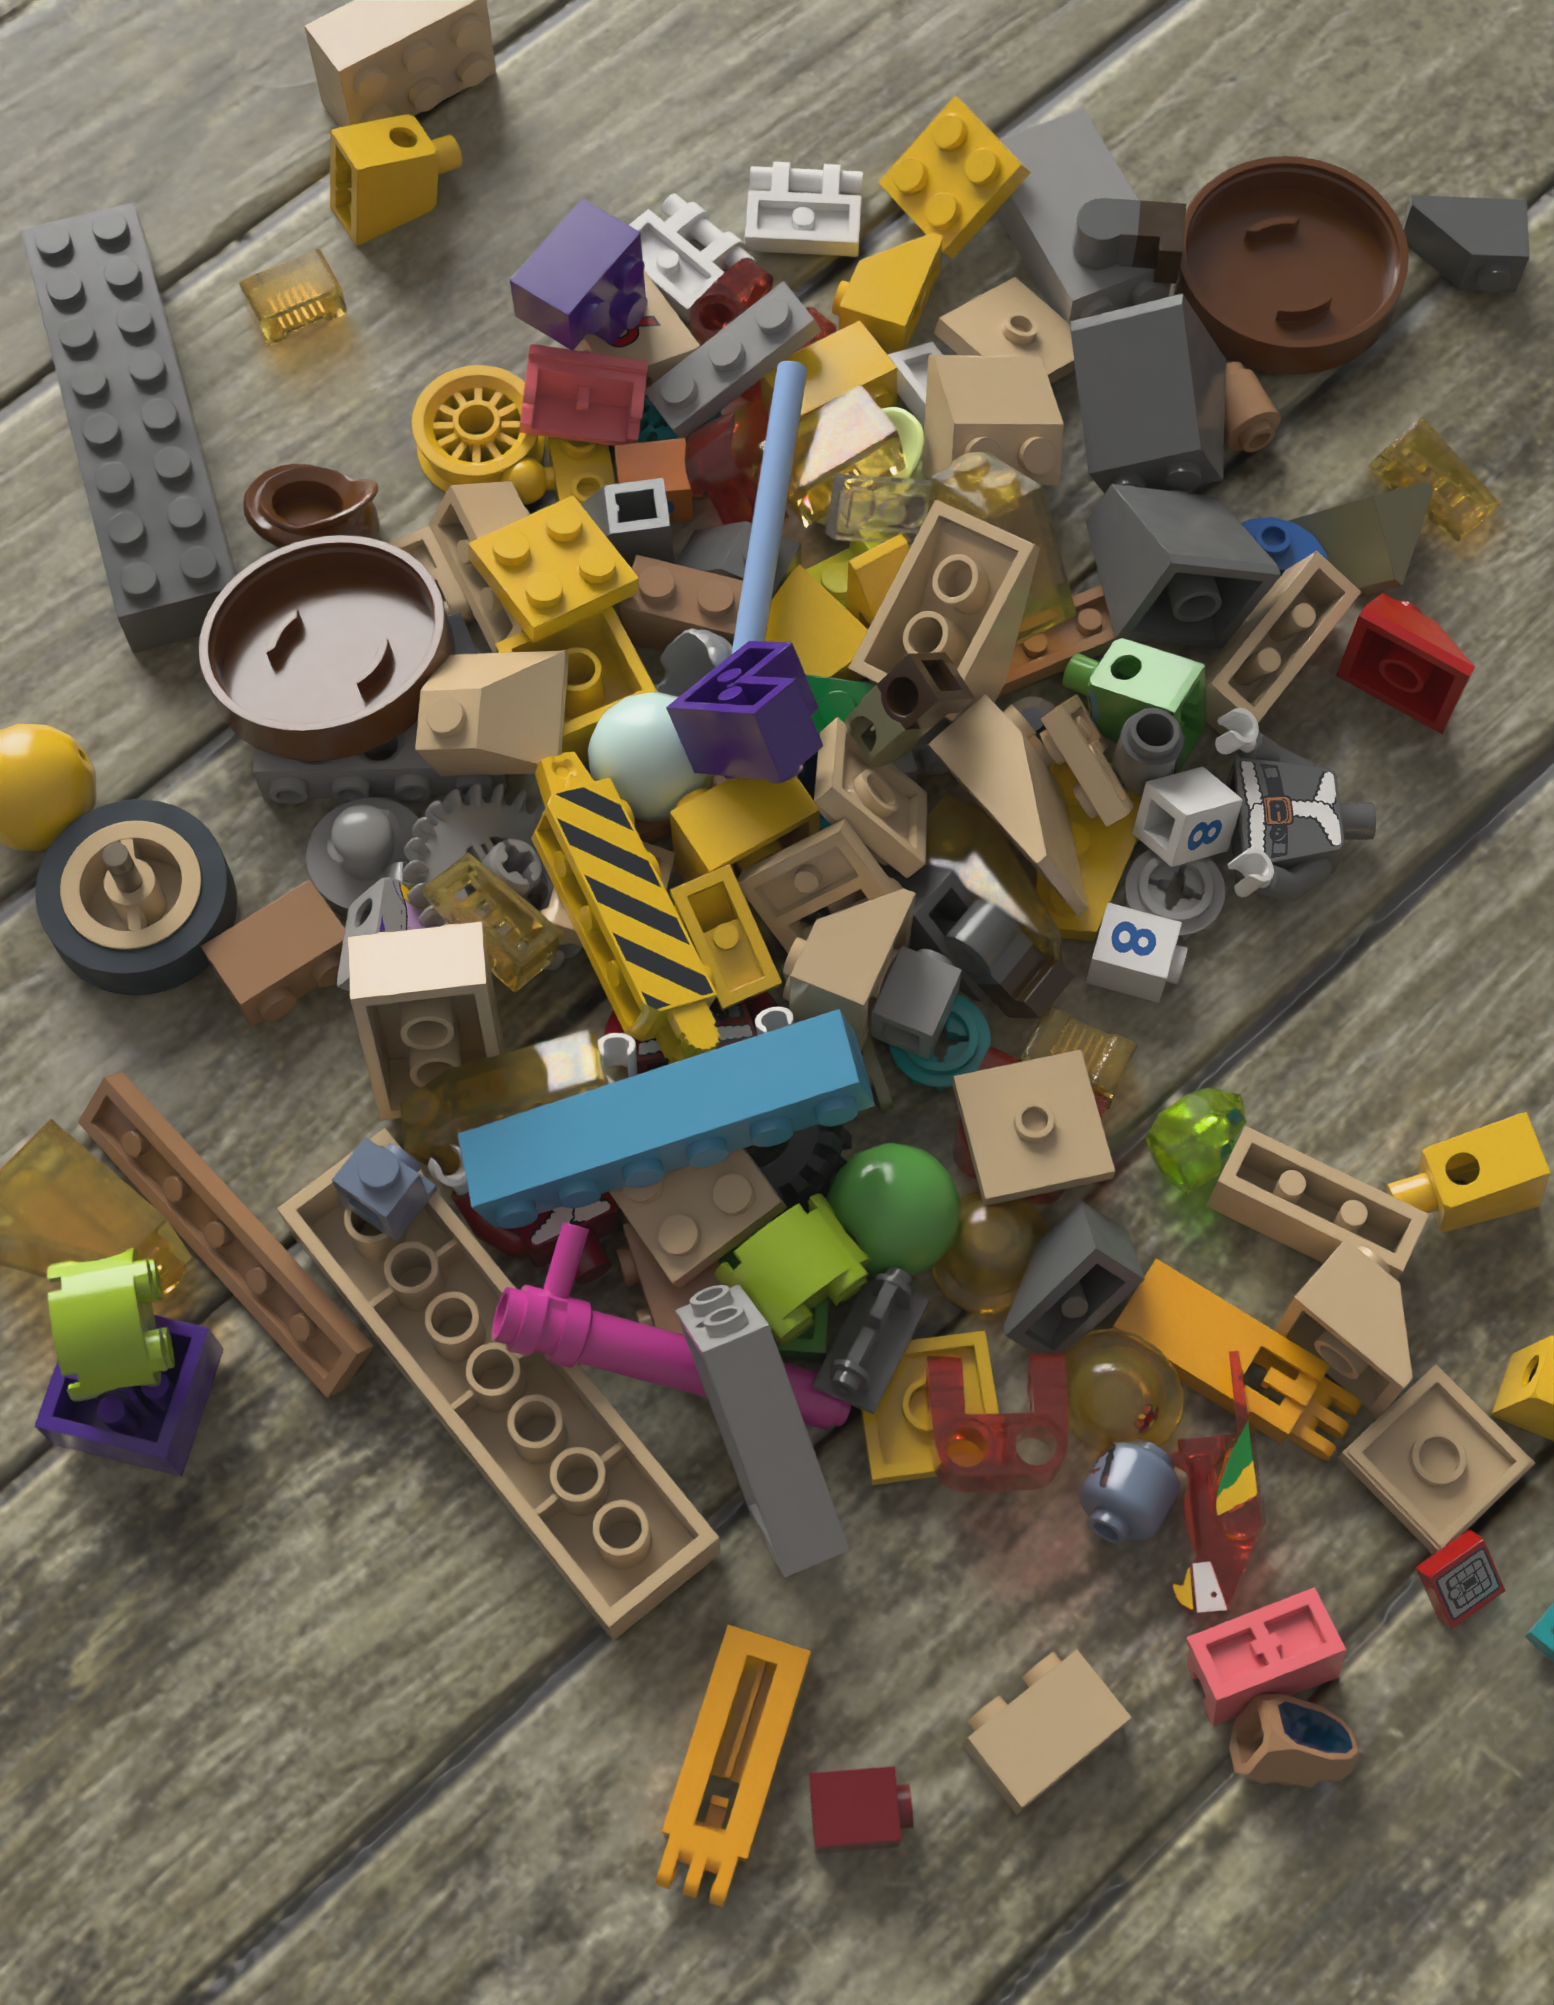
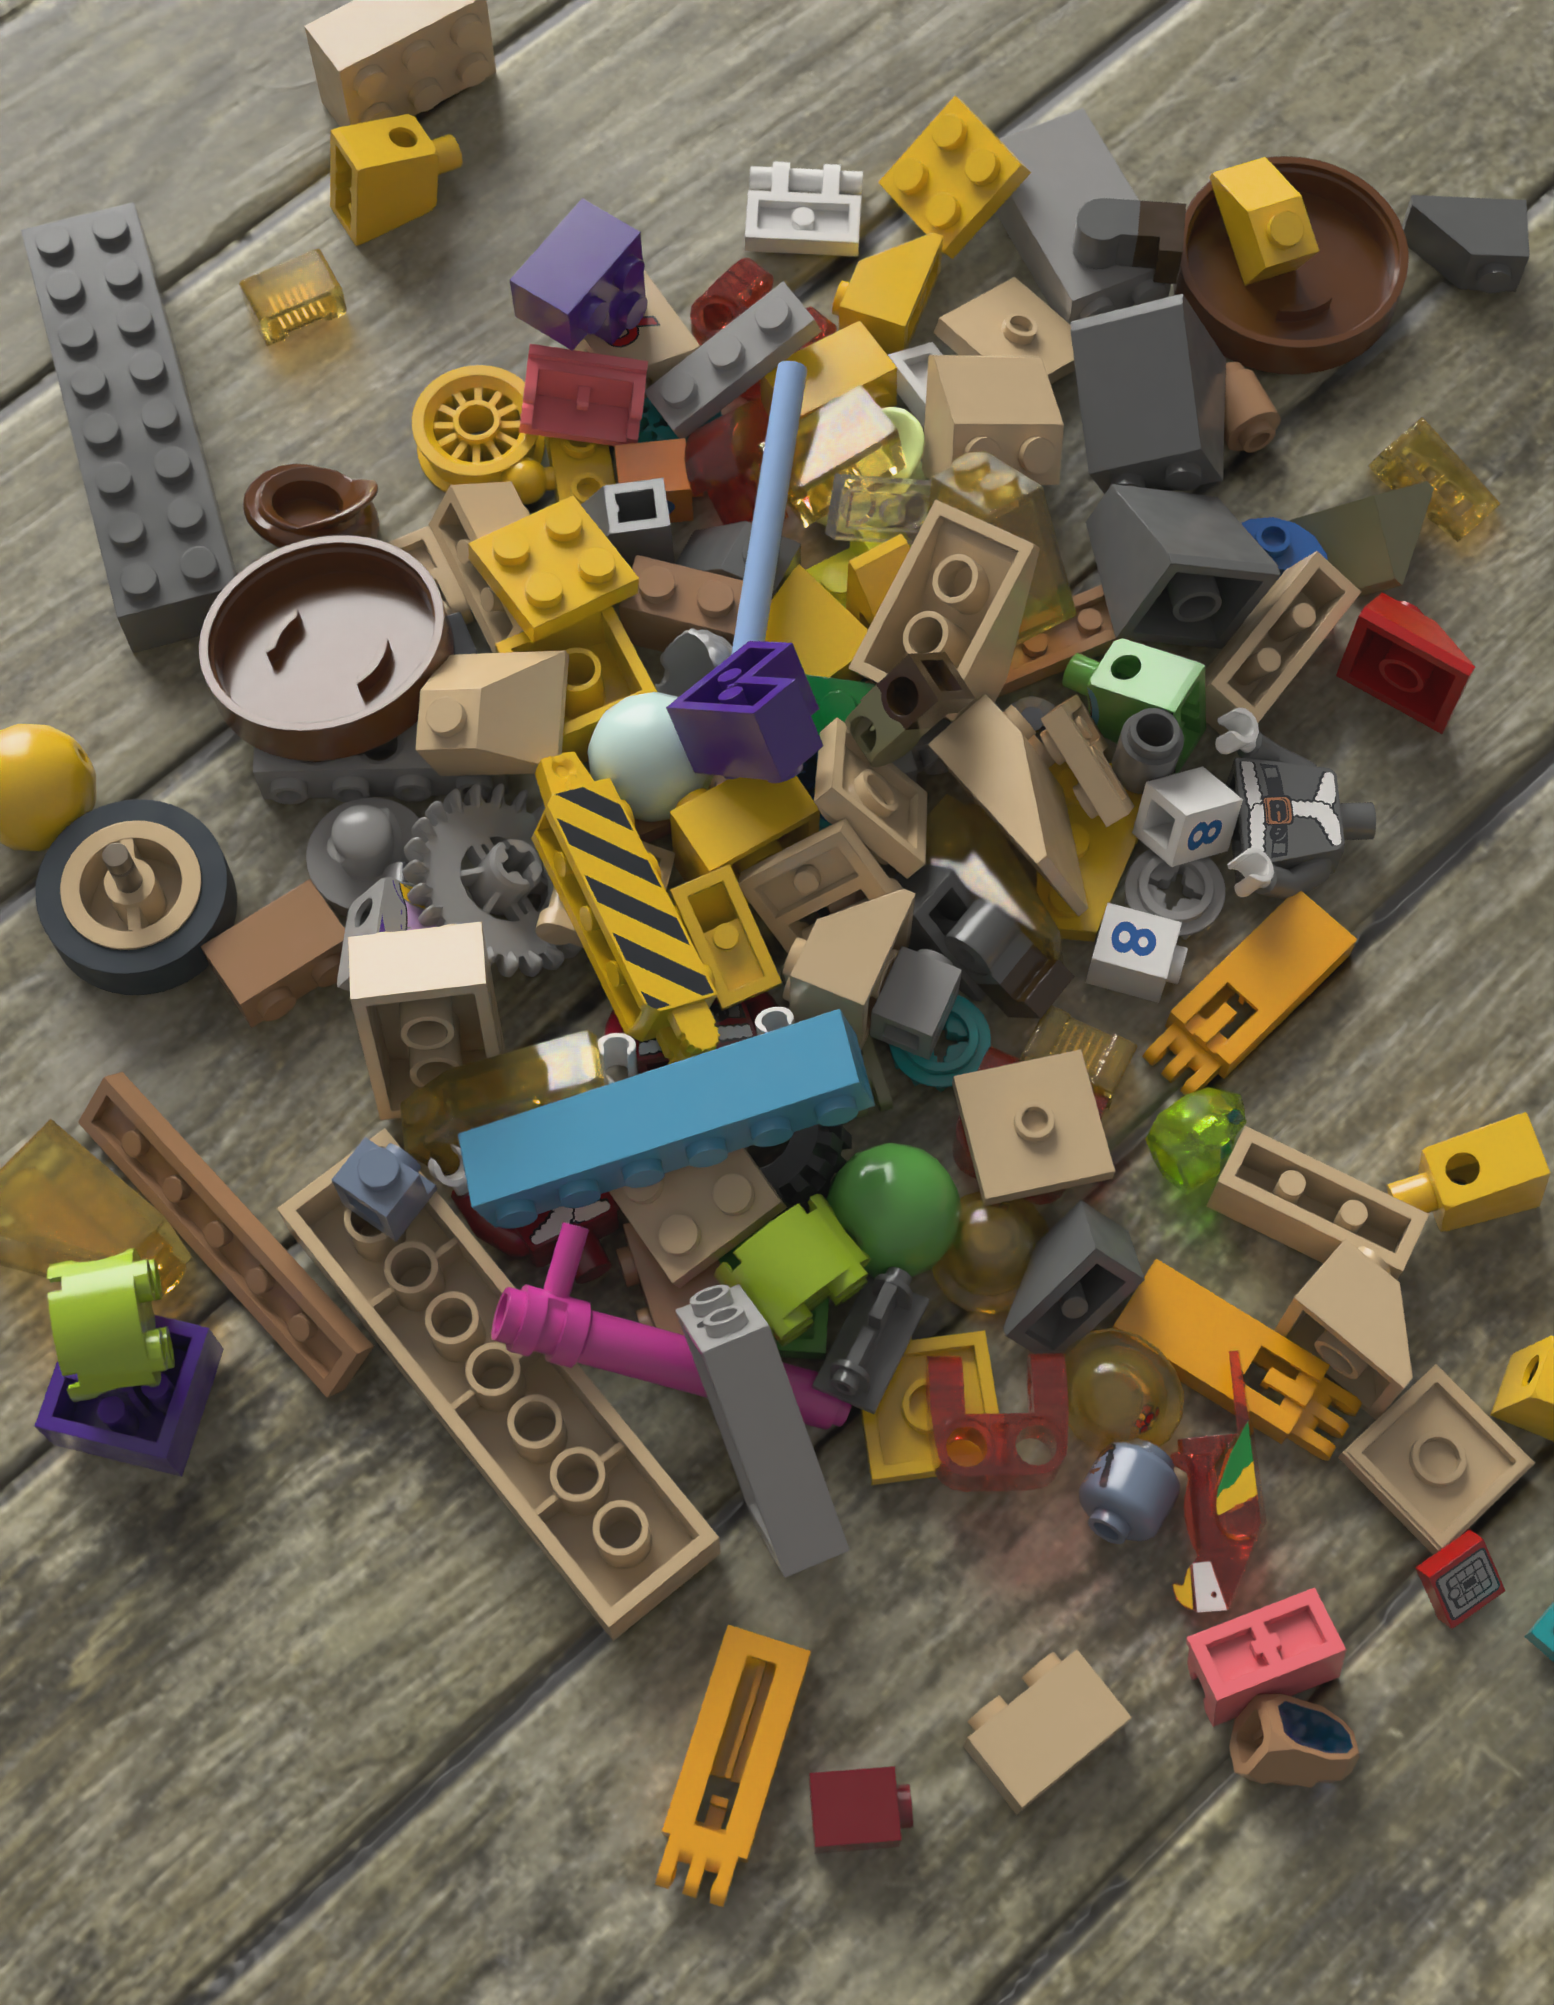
clear yellow slope [423,852,563,993] -> none
white plate [629,193,757,323] -> none
none -> light orange hinge [1142,891,1357,1100]
none -> yellow slope [1209,157,1319,286]

